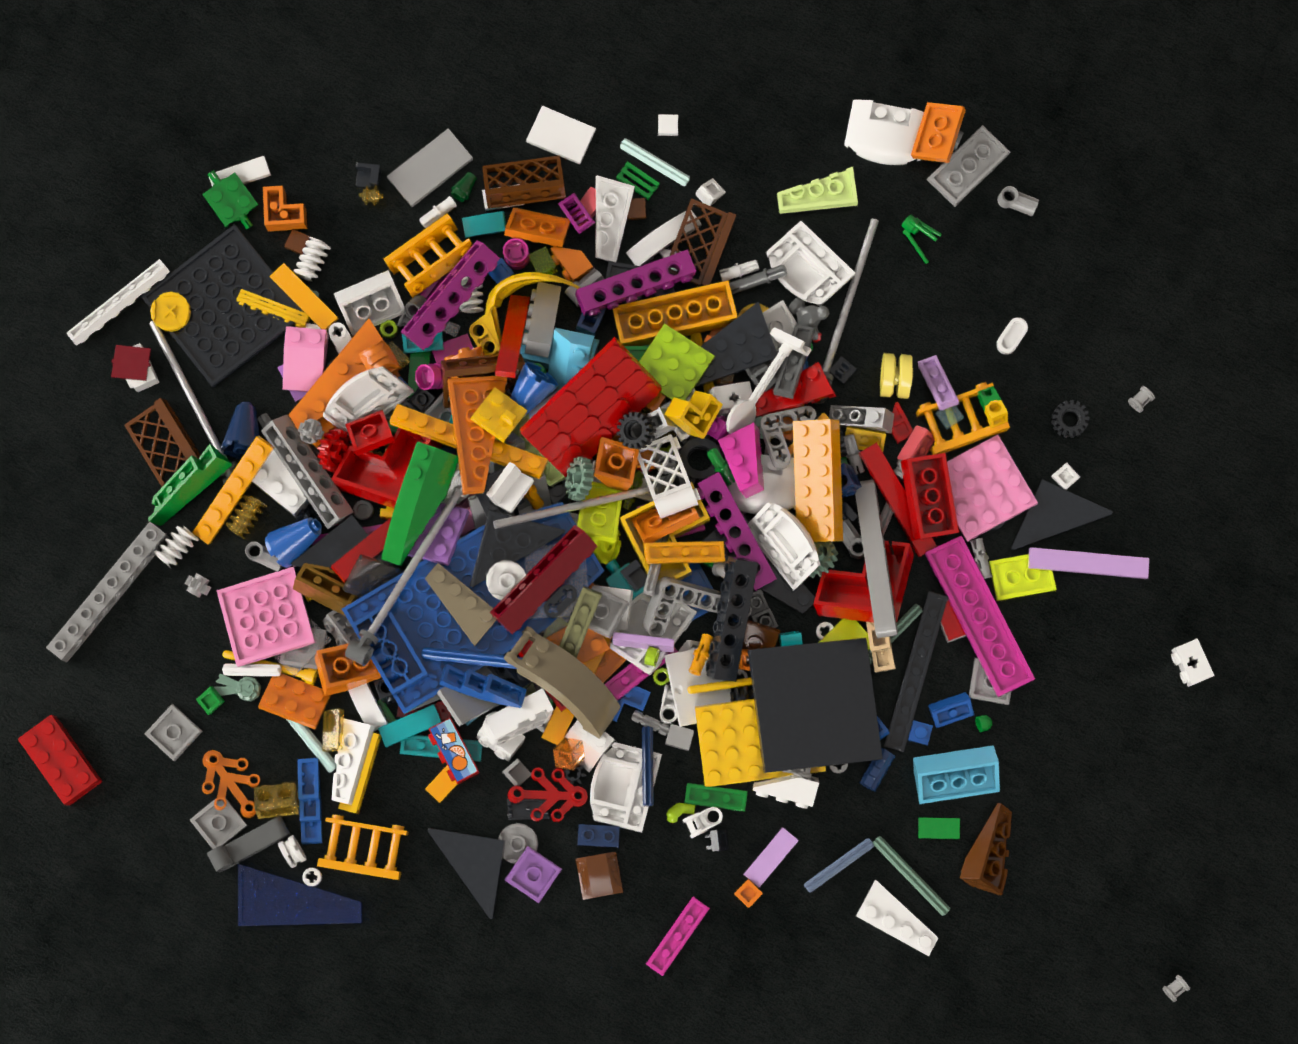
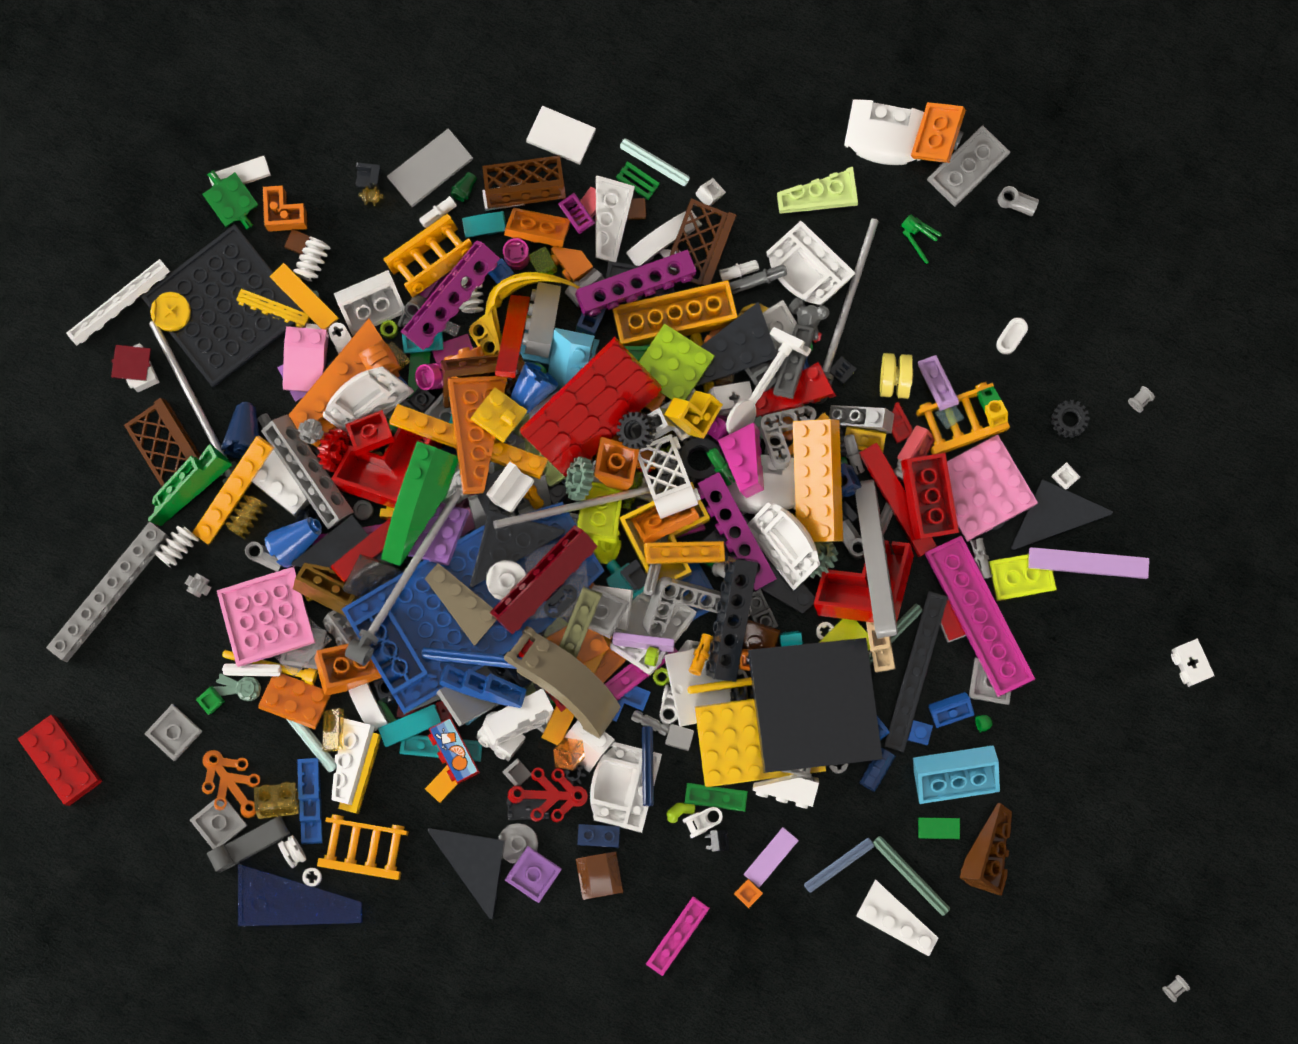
white tile [658,115,678,136] -> none

